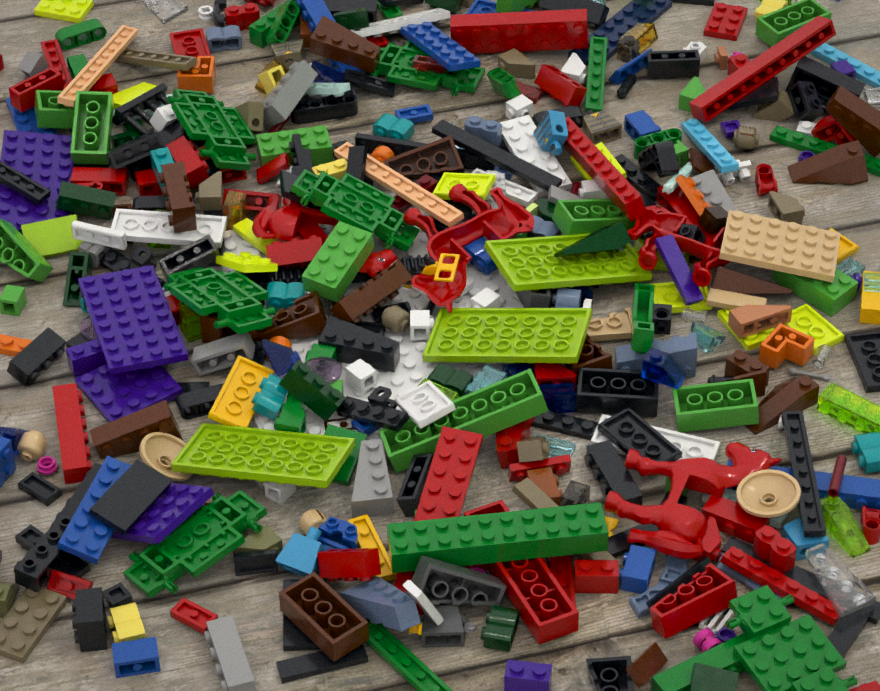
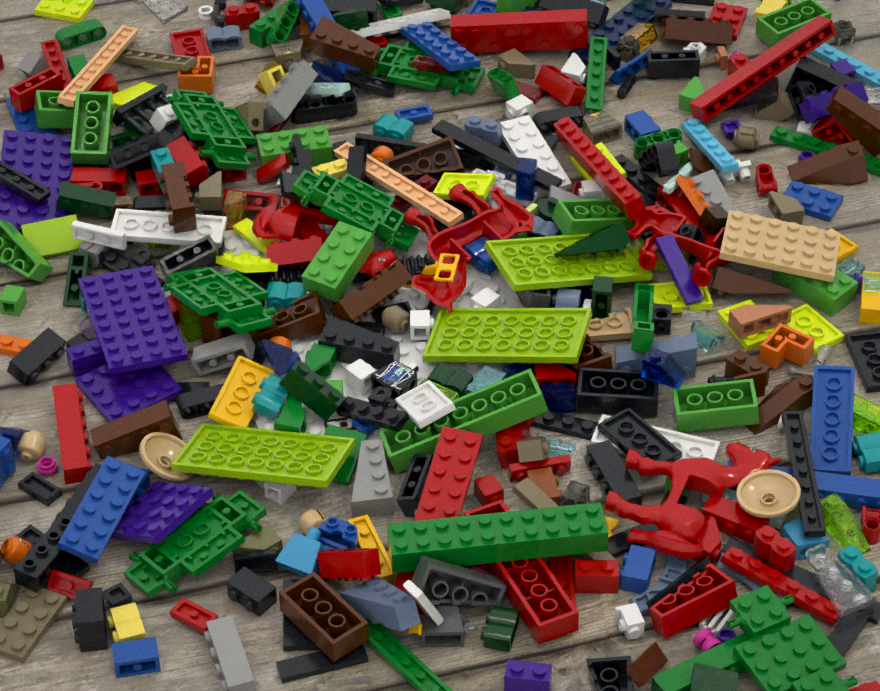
black tile [89,459,172,535] -> none
clear purple dish [305,356,342,384] -> none
dark azure torso [533,110,568,155] -> none
tan tile [706,288,767,310] -> none
dark red piece [828,455,847,497] -> none
none -> orange head [0,536,32,566]
none -> black brick [226,566,277,617]
none -> black torso [371,361,419,400]
none -> red brick [474,473,504,506]
none -> clear blue brick [515,157,537,201]
none -> dark green brick [591,276,613,319]
none -> black tile [606,47,621,71]
none -> white brick [614,603,645,640]
none -> black tile [654,8,706,23]
none -> reddish brown wedge [658,15,734,45]
none -> blue plate [783,180,844,222]
none -> dark purple brick [798,81,869,124]
none -> blue plate [810,365,855,476]
none -> clear smoke brick [834,20,856,45]
none -> teal brick [836,545,878,595]

